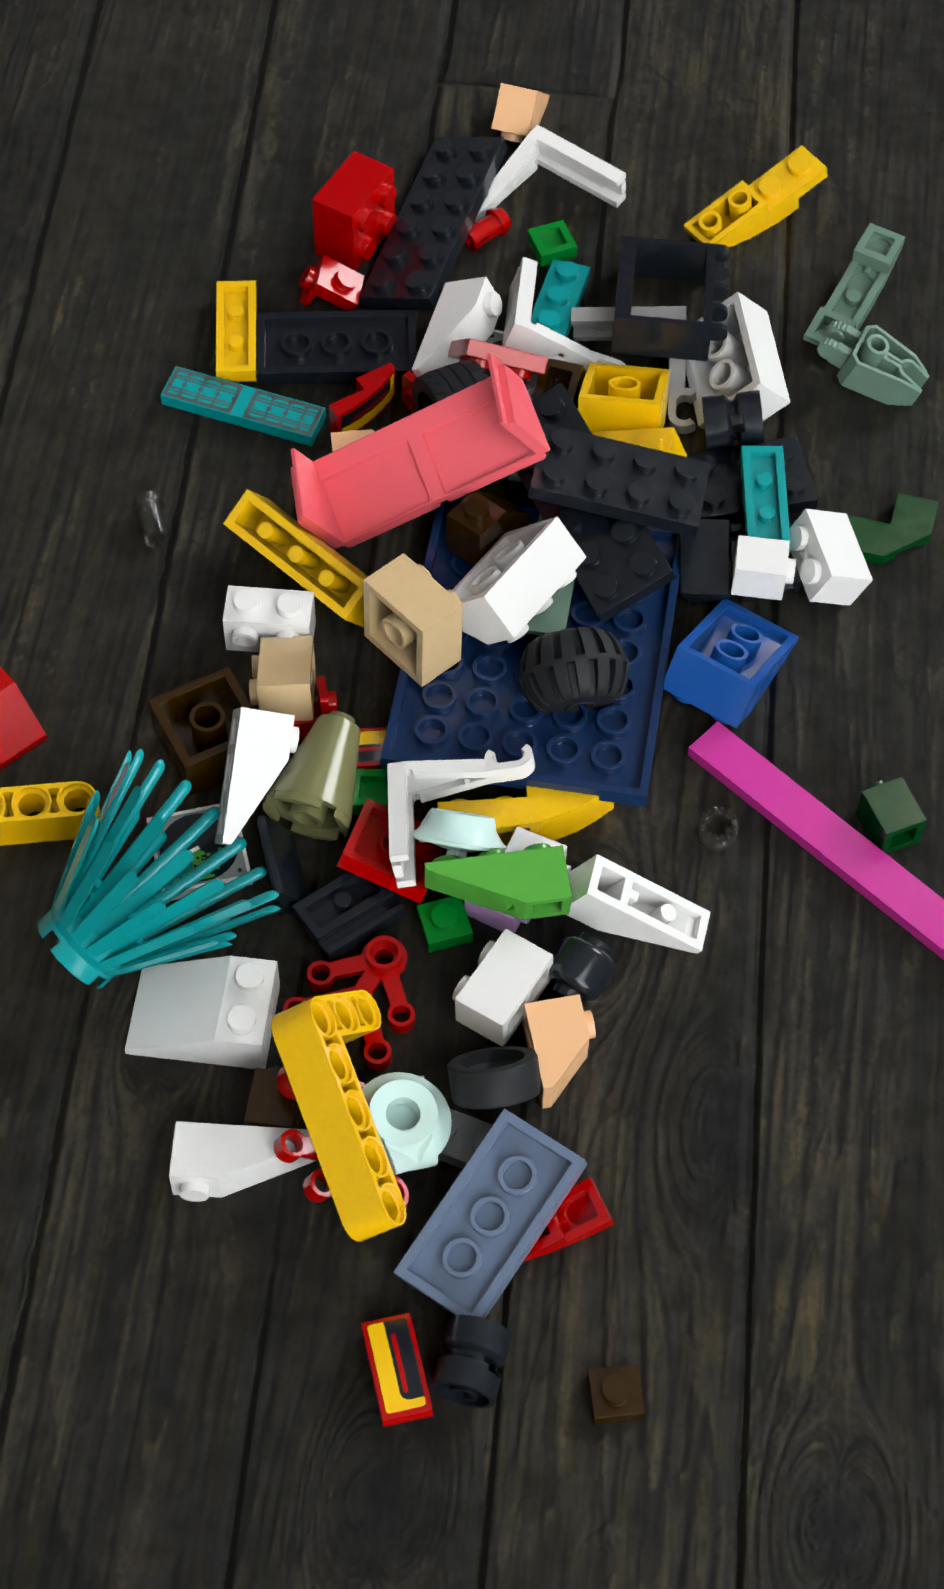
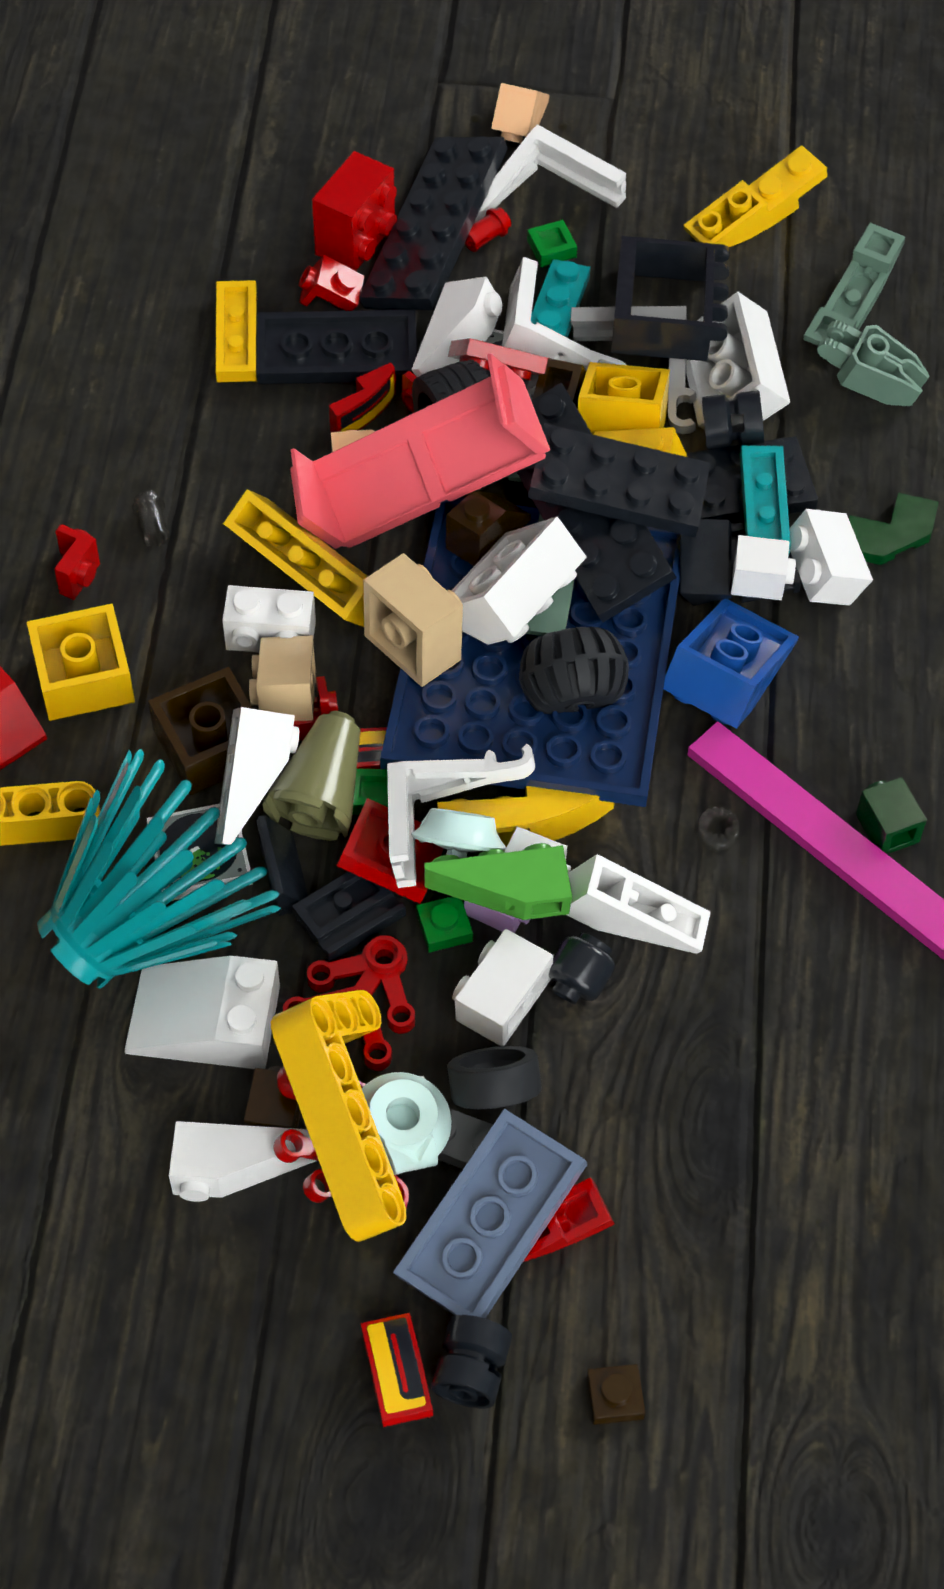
teal tile [160,366,326,447] -> none
light nougat slope [523,994,596,1109] -> none
none -> yellow brick [27,603,135,721]
none -> red bracket [54,524,100,600]

